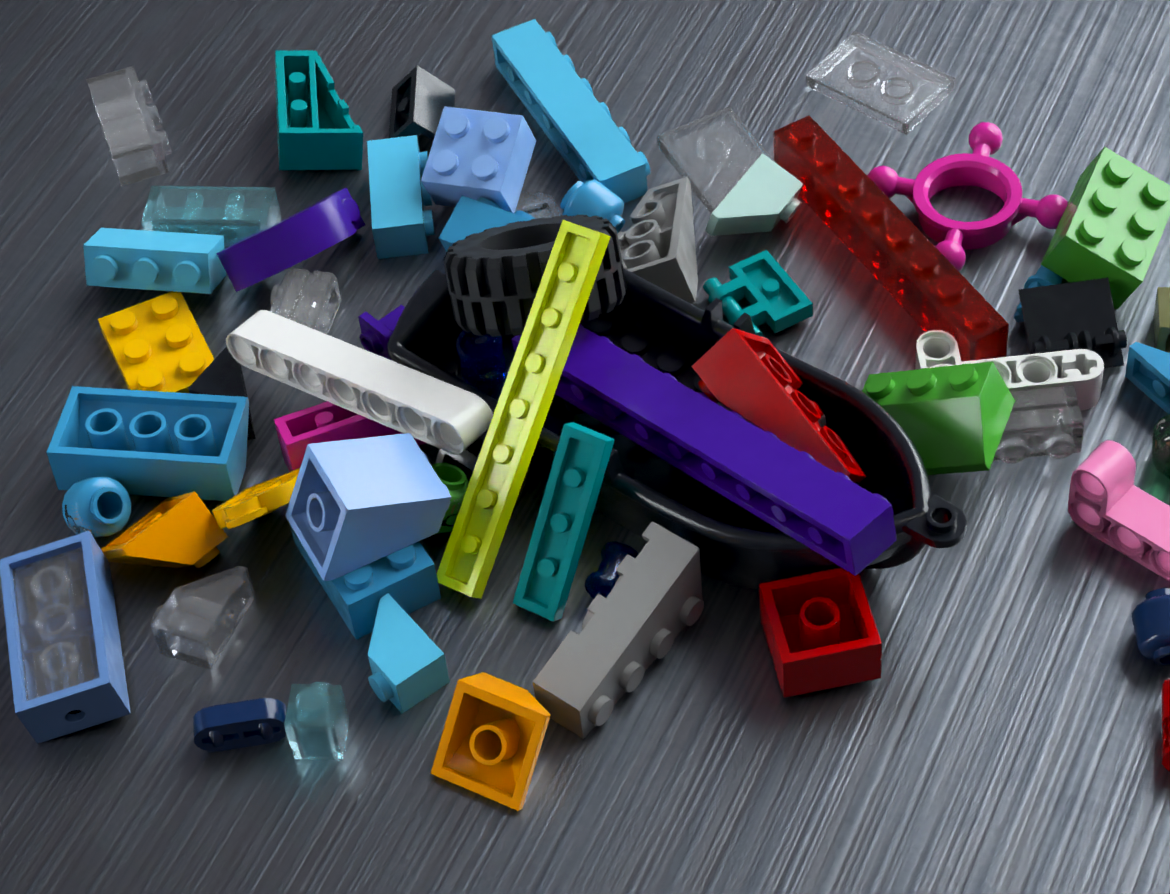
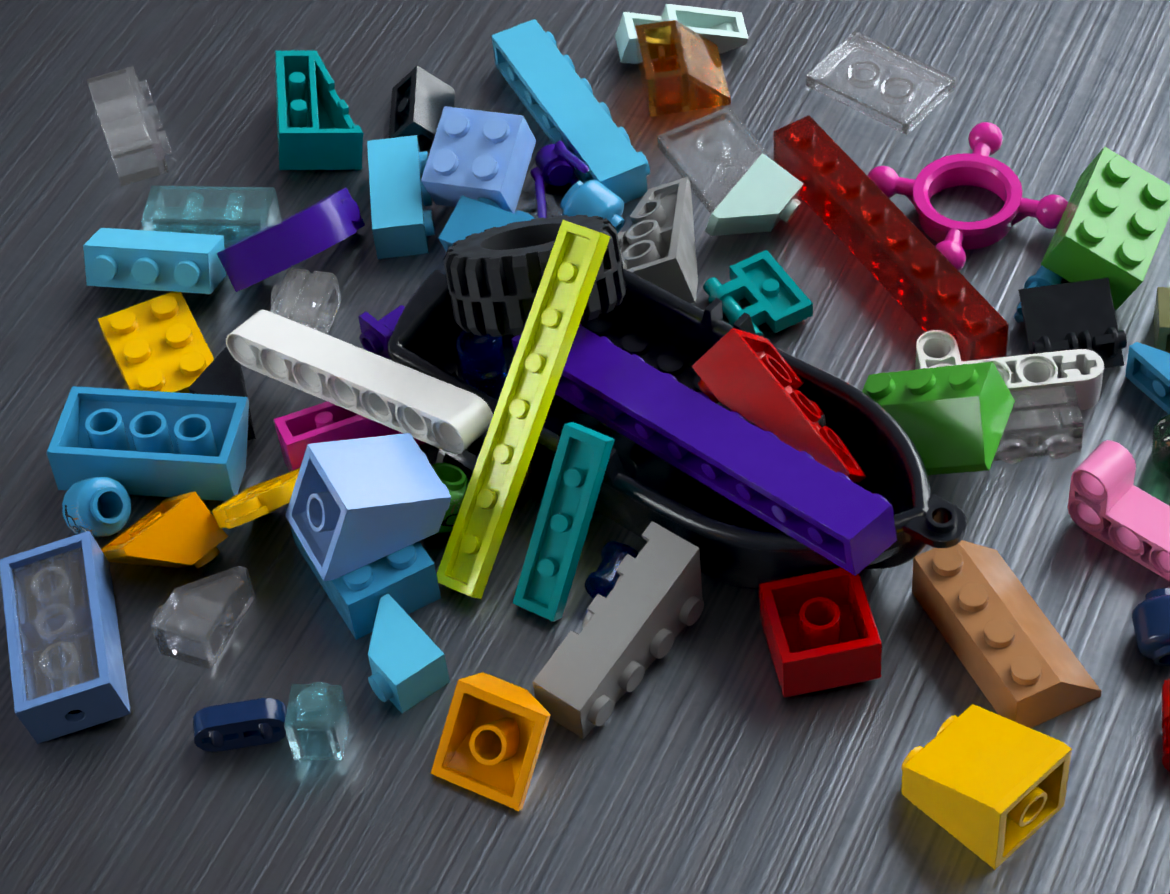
none -> dark purple plant [530,141,589,218]
none -> light aqua slope [615,4,749,64]
none -> clear orange slope [635,20,731,117]
none -> yellow slope [901,704,1072,870]
none -> medium nougat slope [912,540,1101,728]

